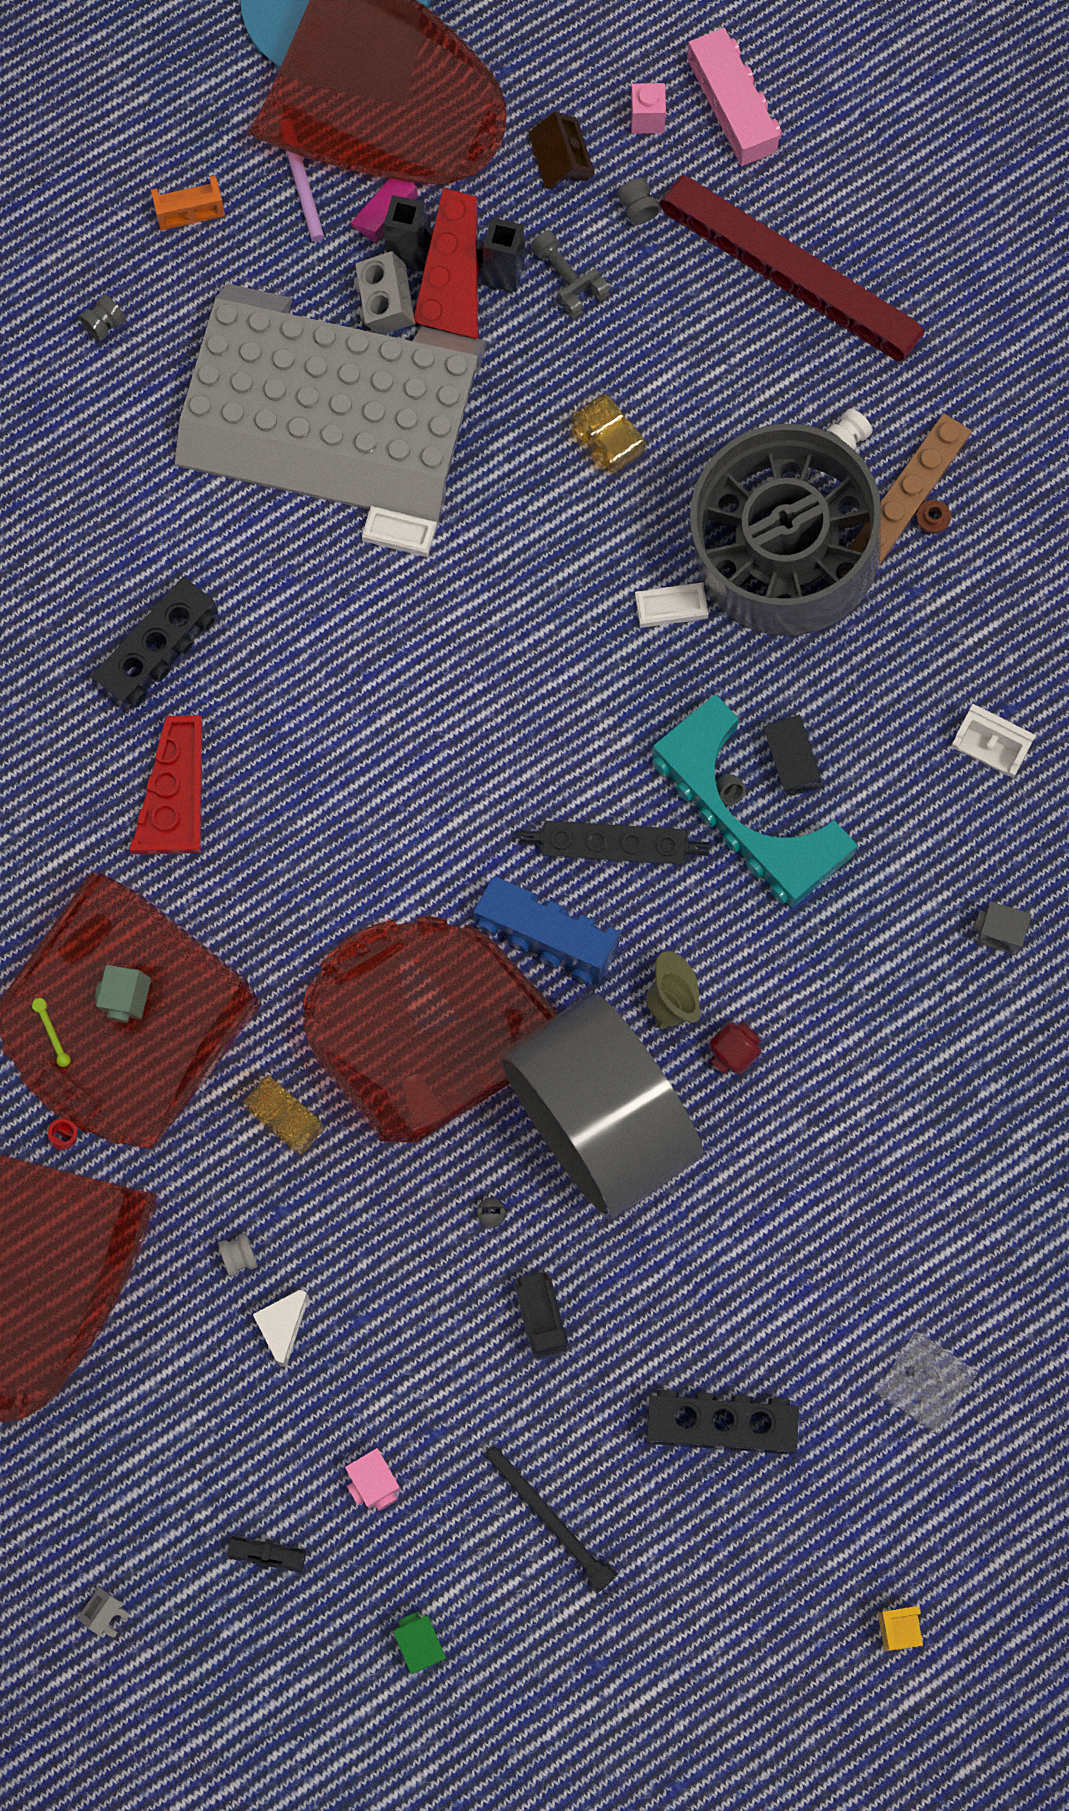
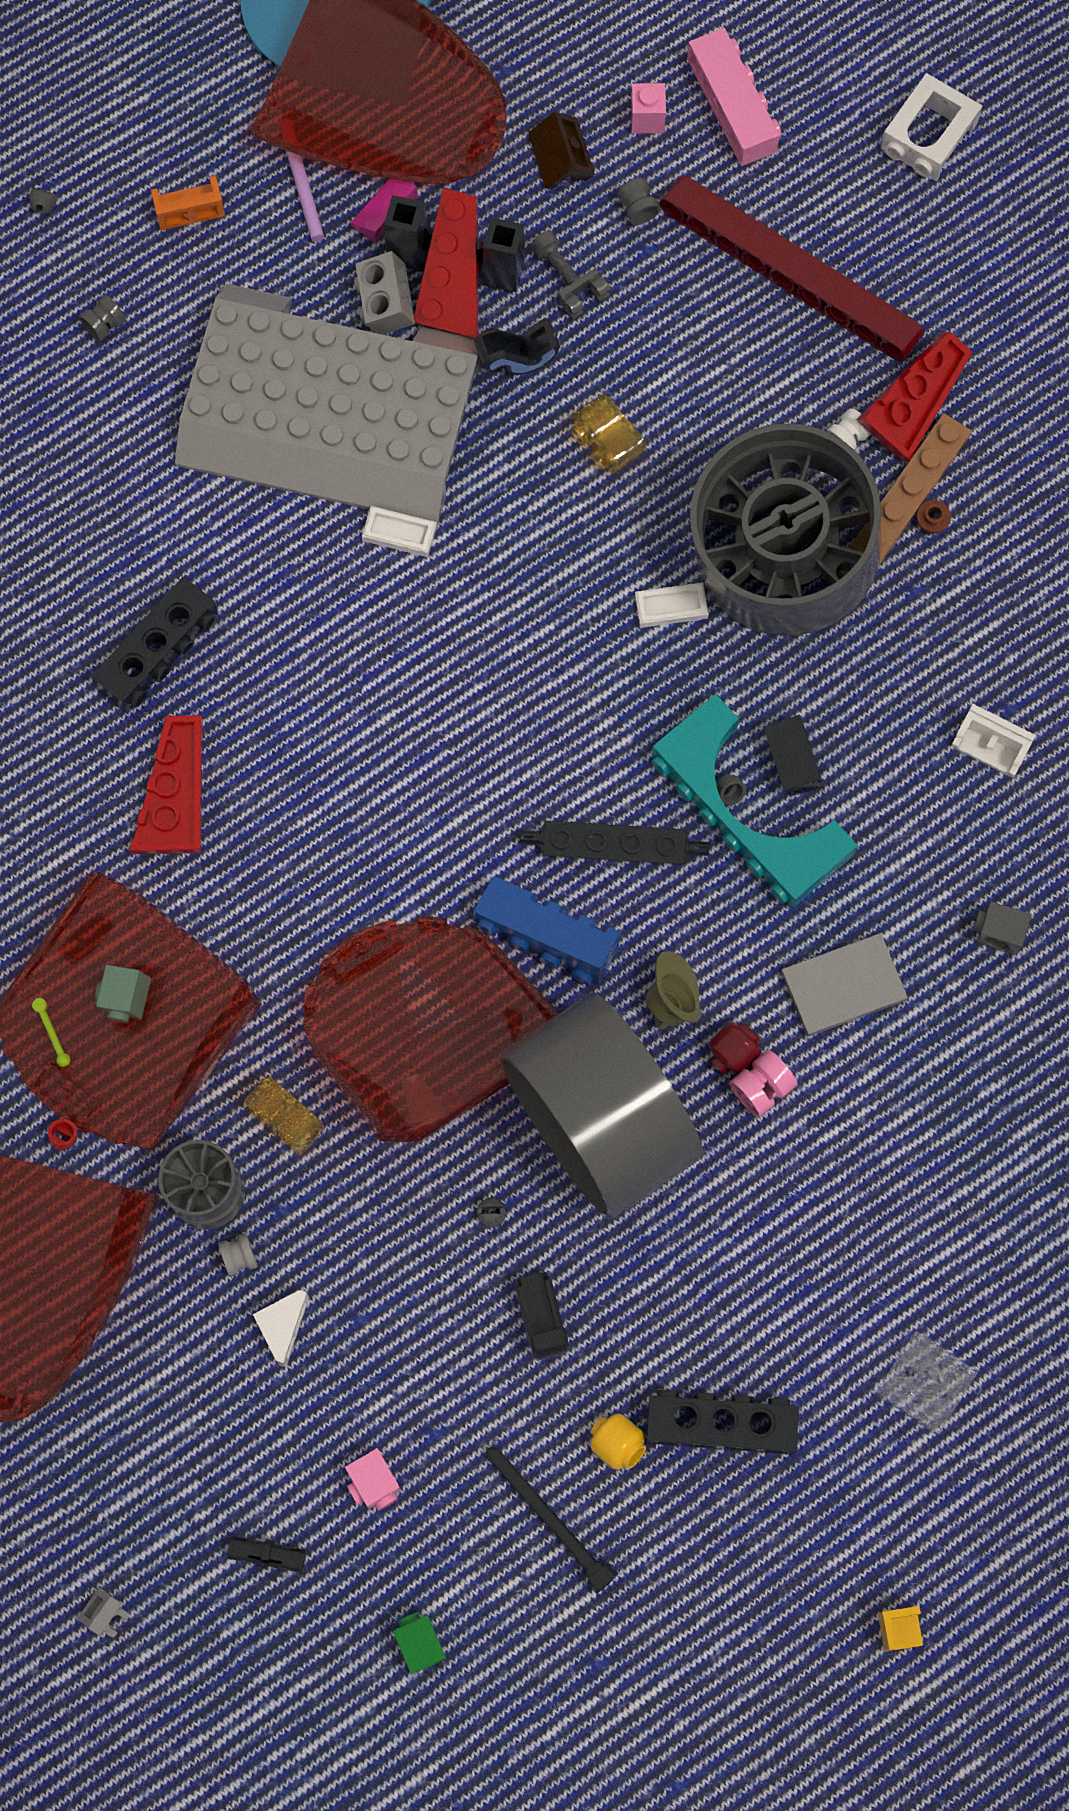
none -> dark grey hinge [29,187,58,215]
none -> dark grey wheel [158,1140,245,1230]
none -> black animal [475,318,560,375]
none -> yellow head [591,1414,646,1470]
none -> bright pink wheel [729,1050,798,1118]
none -> light grey tile [781,933,908,1037]
none -> red wing [856,331,973,461]
none -> white panel [881,73,982,181]

